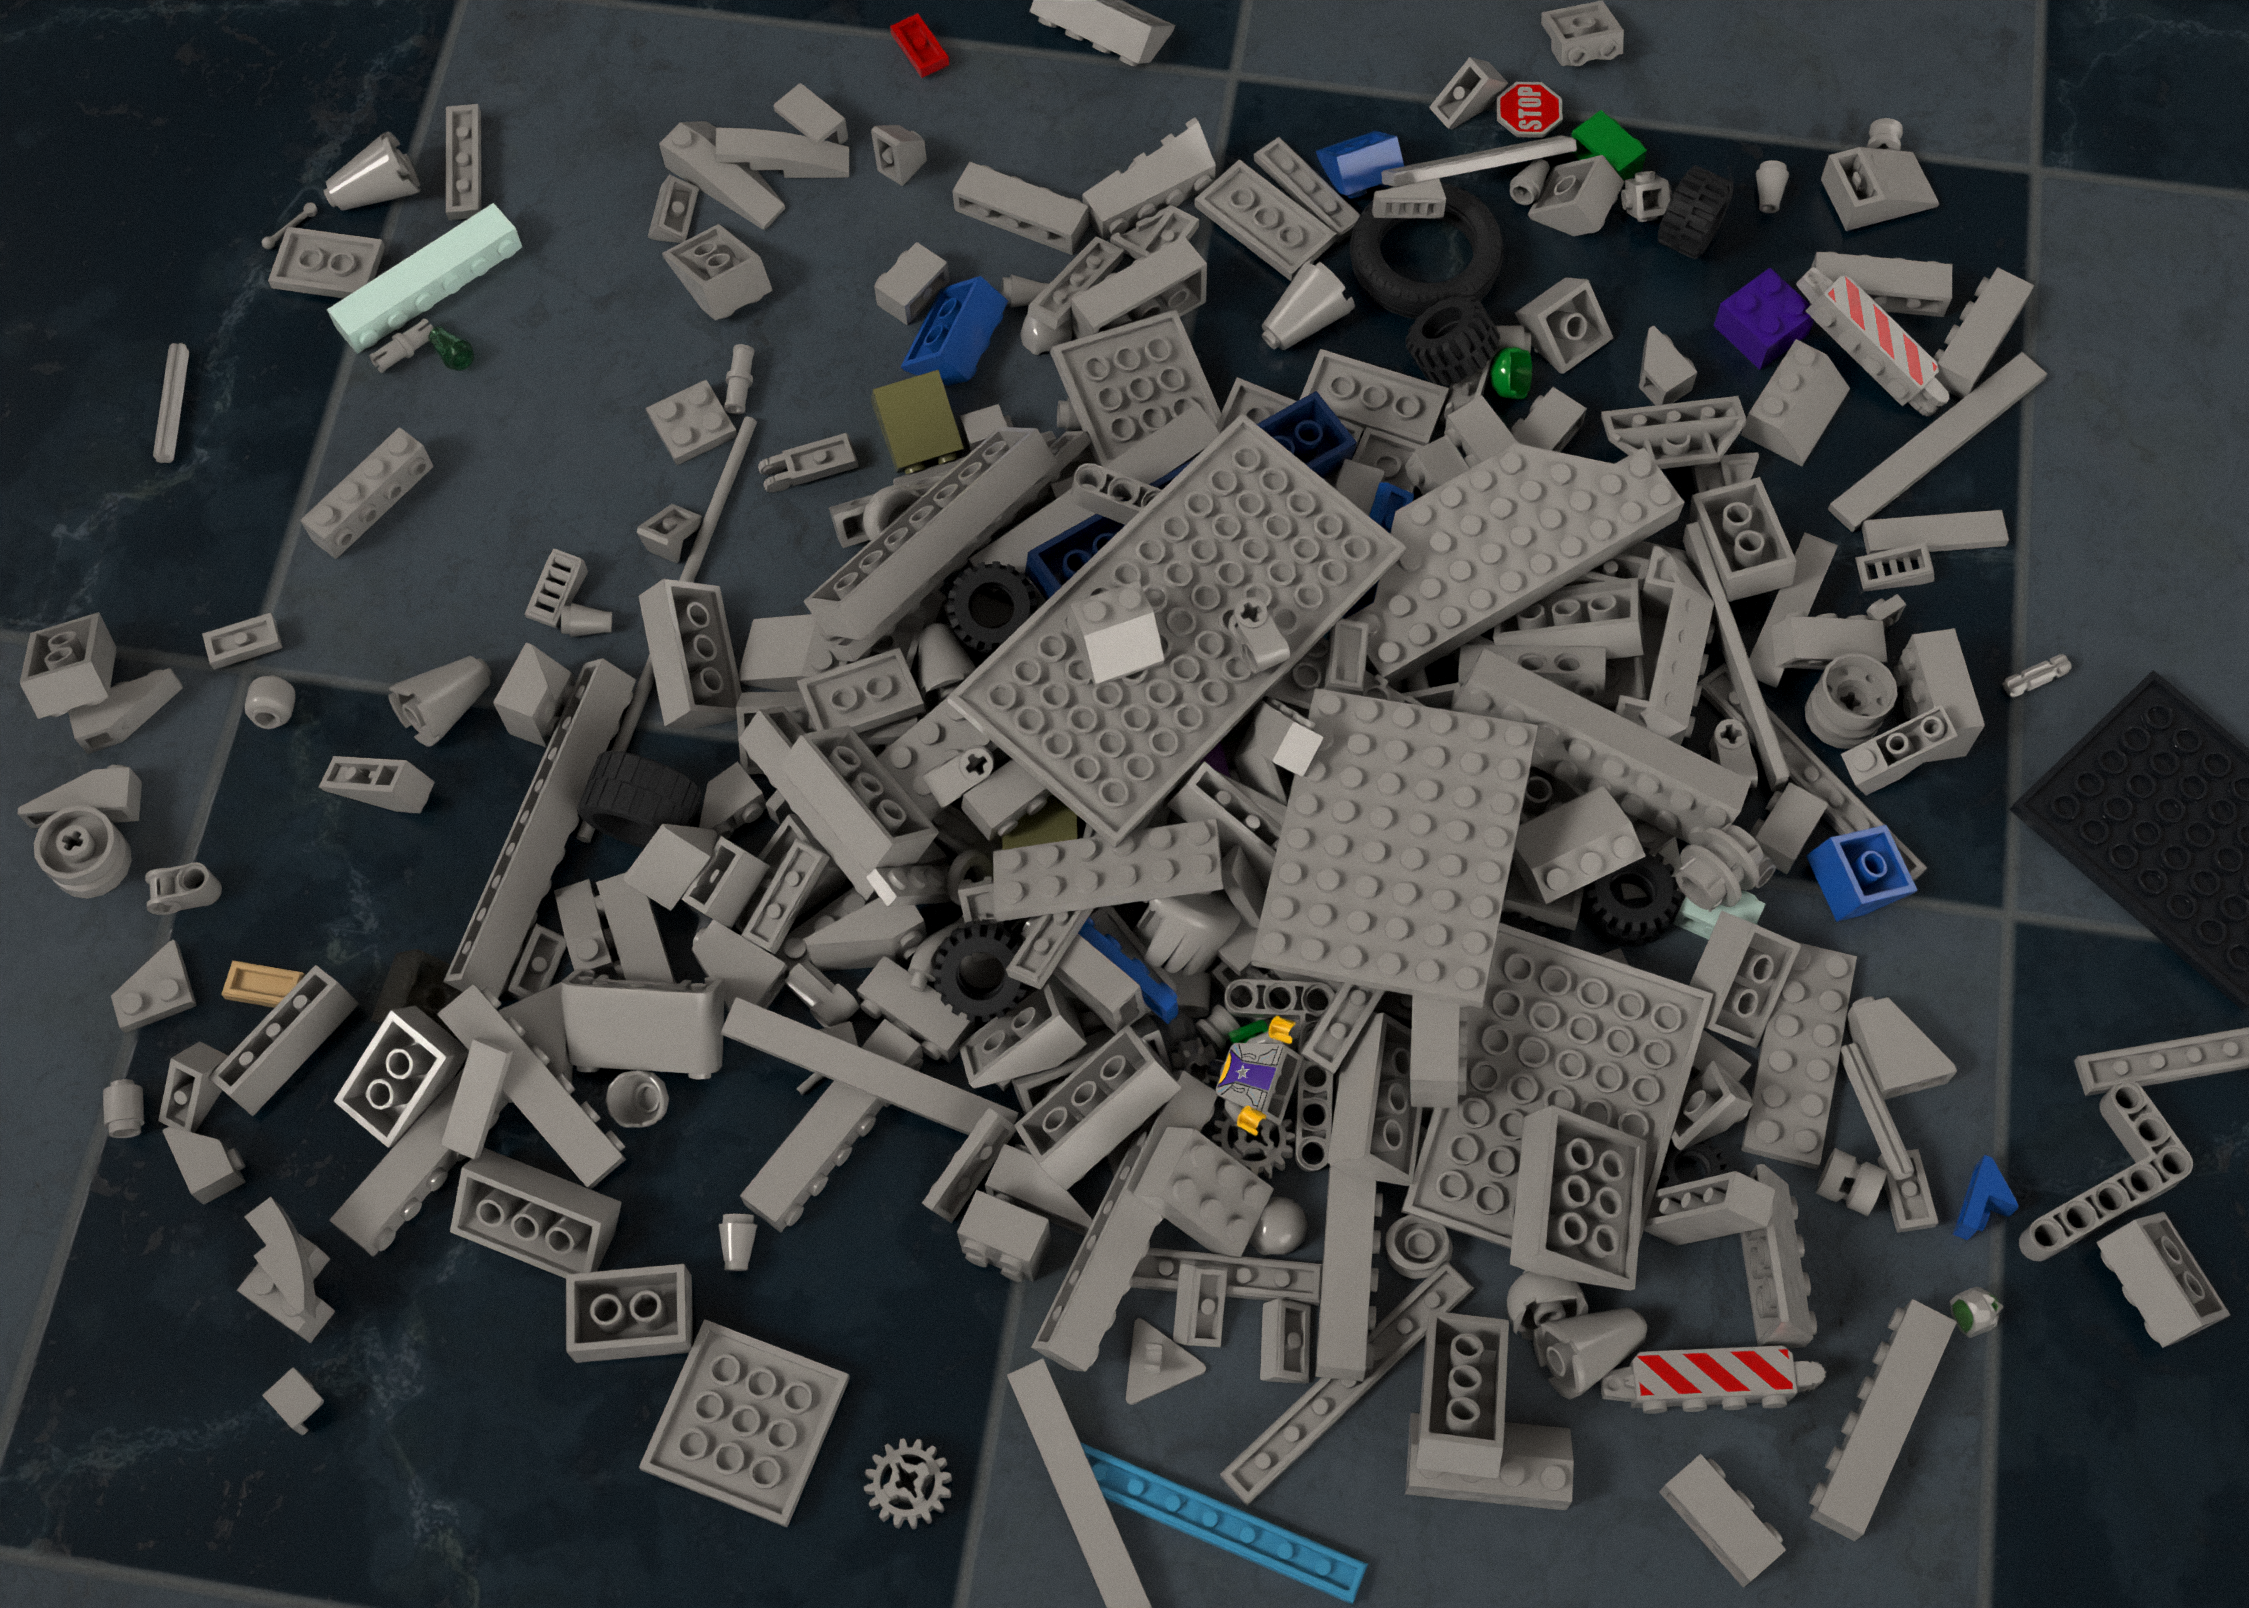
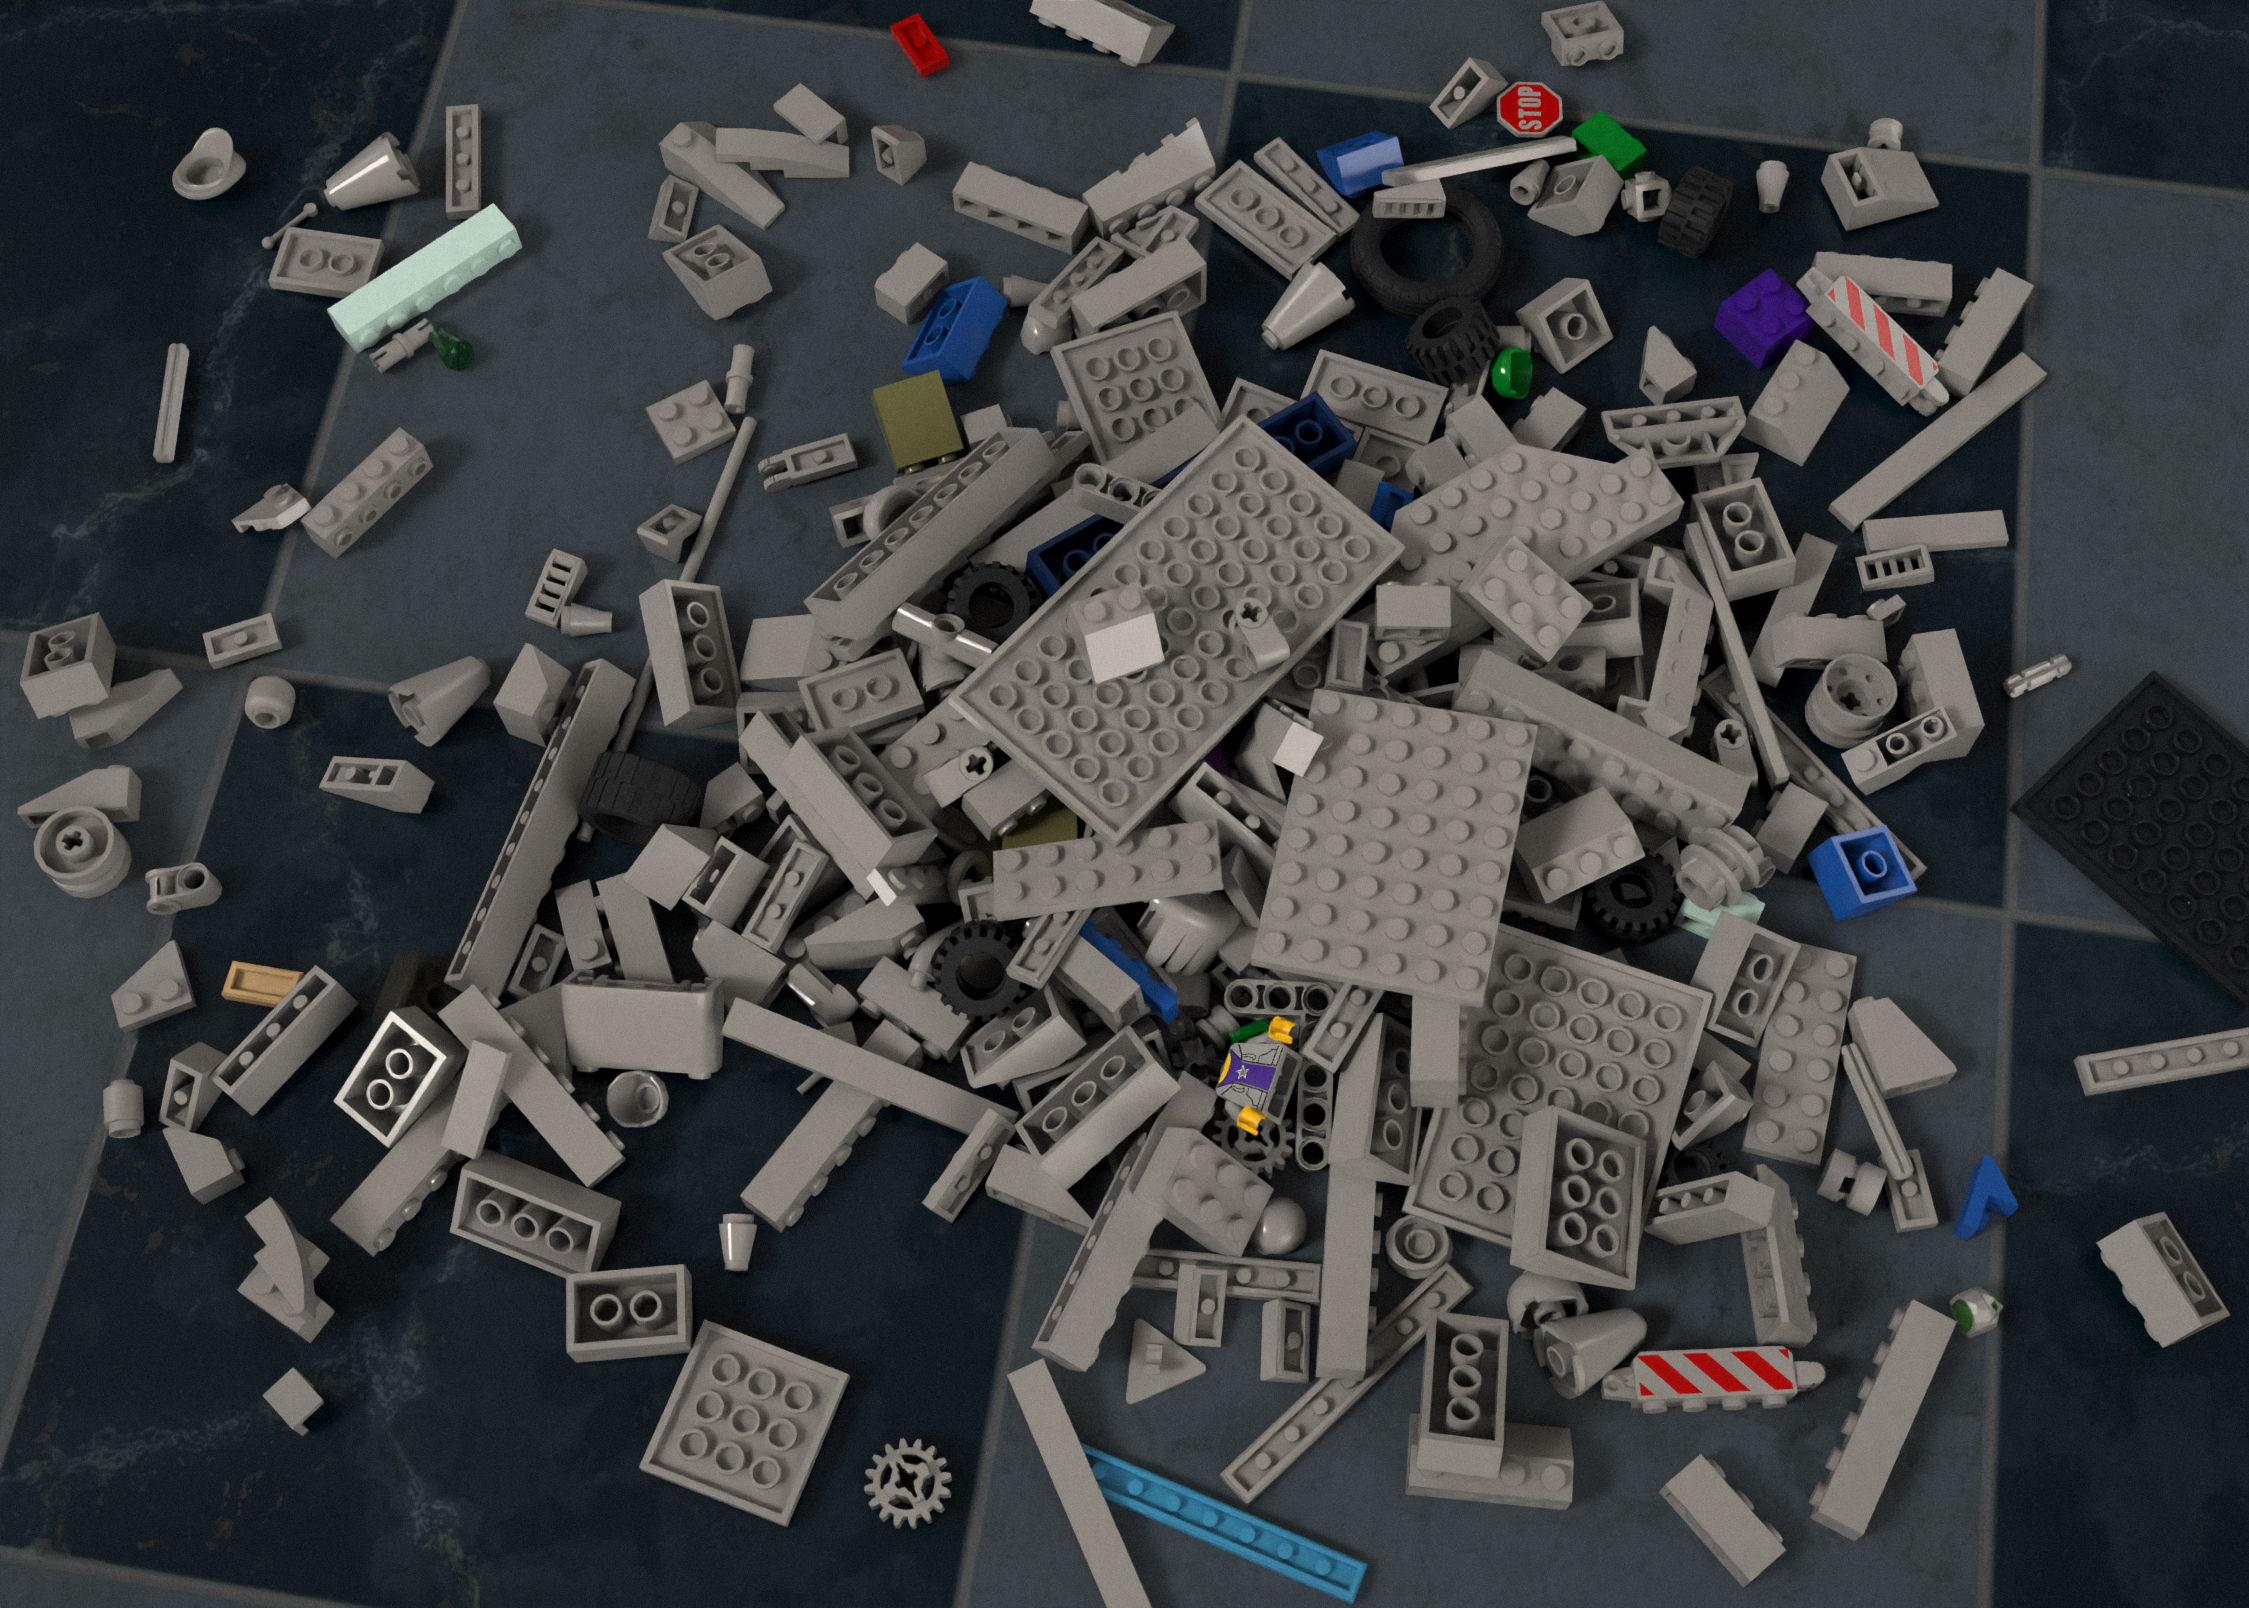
light grey brick [957,1190,1052,1282] -> none
light grey beam [2019,1080,2193,1261] -> none
none -> light grey piece [172,127,246,200]
none -> light grey wing [231,483,312,533]
none -> light grey piece [892,602,1000,669]
none -> light grey brick [1374,582,1451,640]
none -> light grey brick [1454,535,1593,662]

